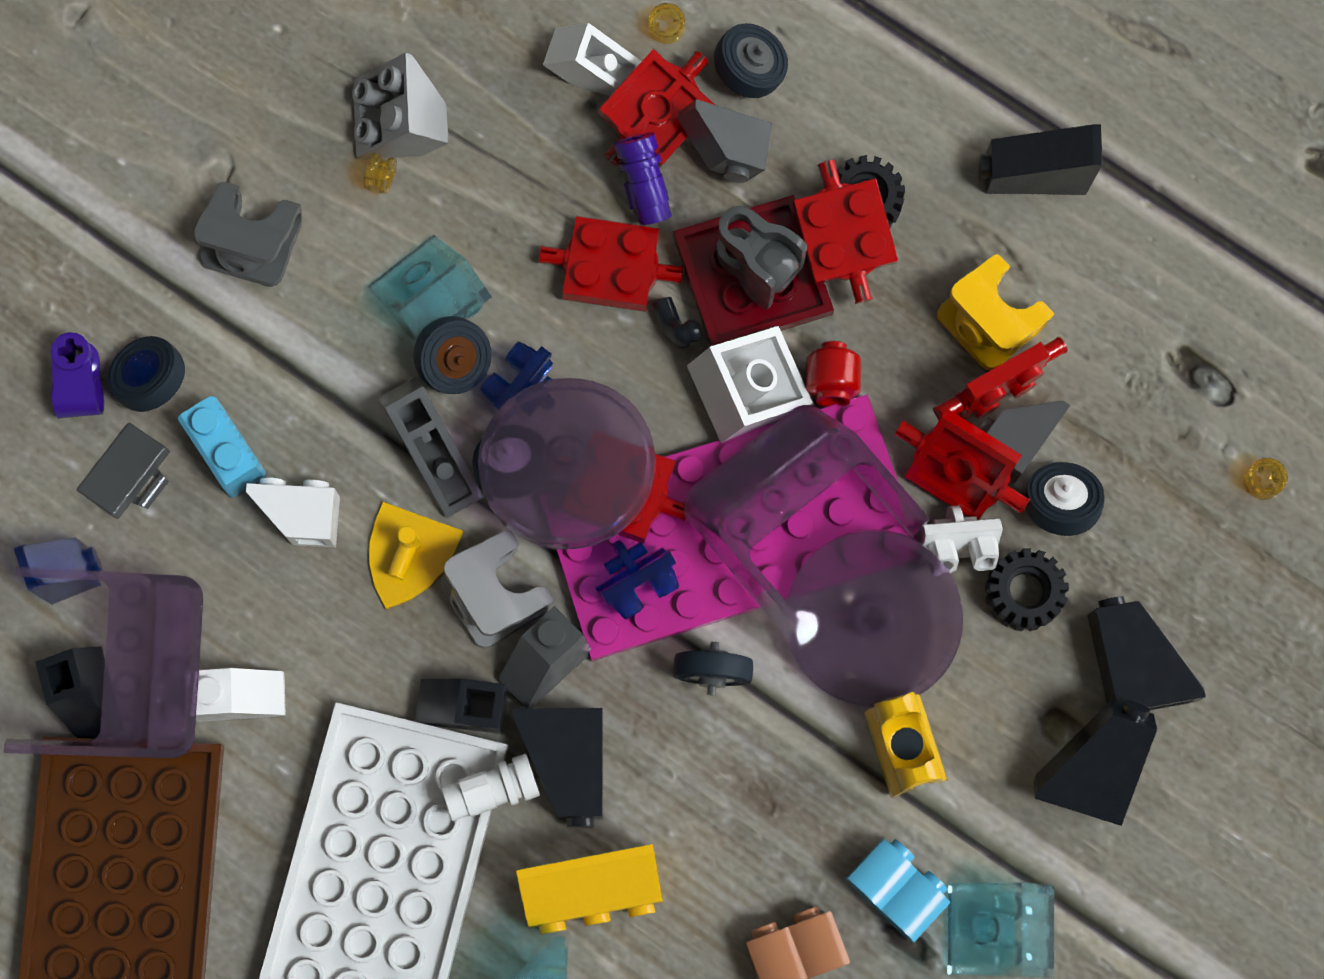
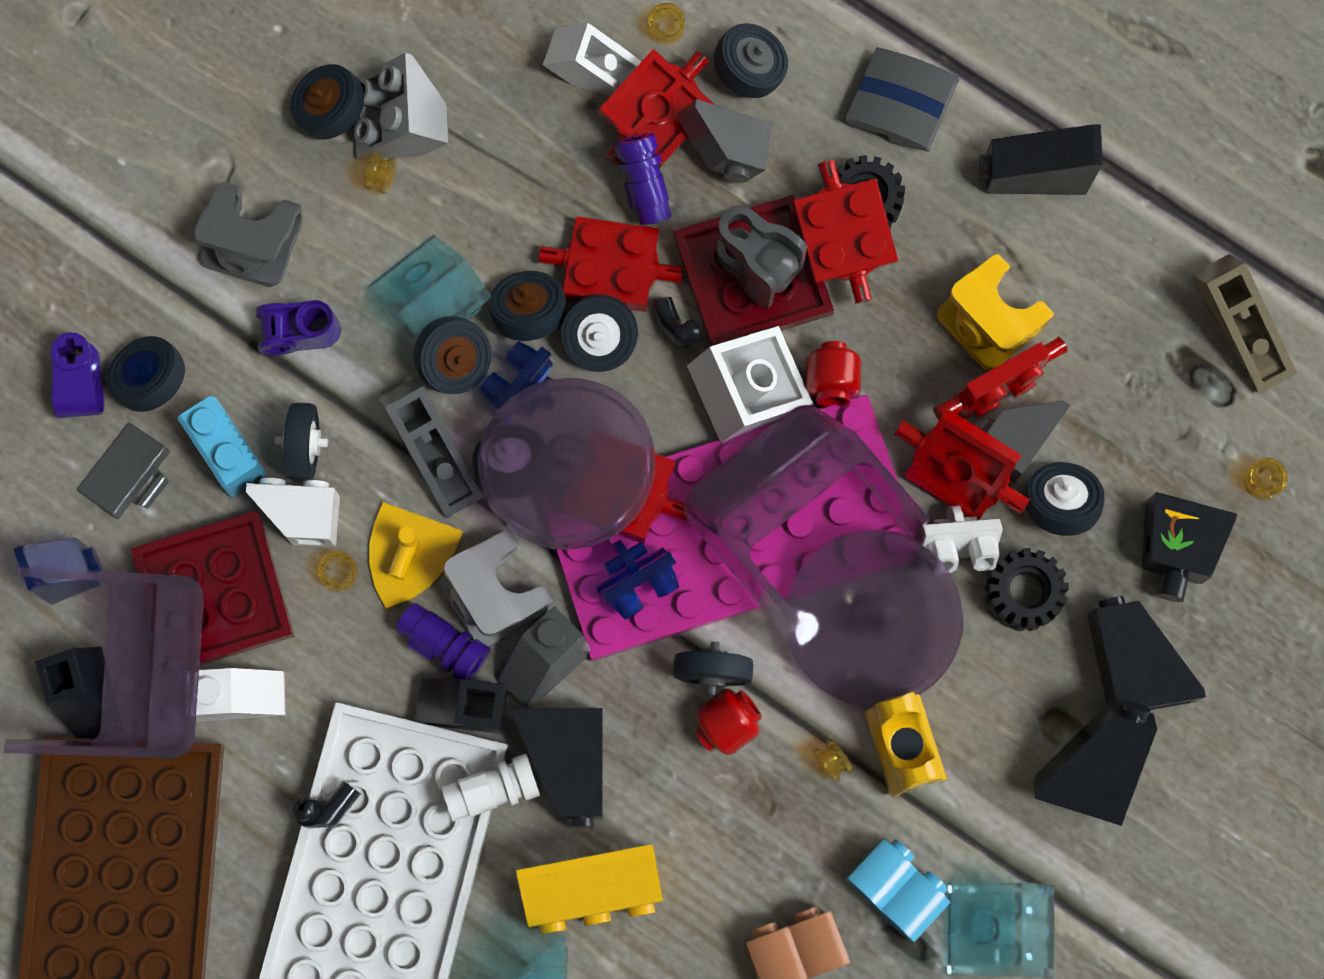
none -> dark red plate [131,510,295,676]
none -> dark purple piece [256,300,341,356]
none -> black wheel [275,403,329,481]
none -> black wheel [290,64,364,140]
none -> black arm [292,780,361,829]
none -> clear yellow bush [317,551,358,592]
none -> dark purple axle [396,602,490,680]
none -> black wheel [489,271,566,341]
none -> black wheel [561,294,638,372]
none -> red head [695,689,762,755]
none -> clear yellow bush [812,738,854,784]
none -> dark grey slope [845,47,959,152]
none -> black torso [1142,492,1237,602]
none -> dark tan slope [1191,254,1297,393]

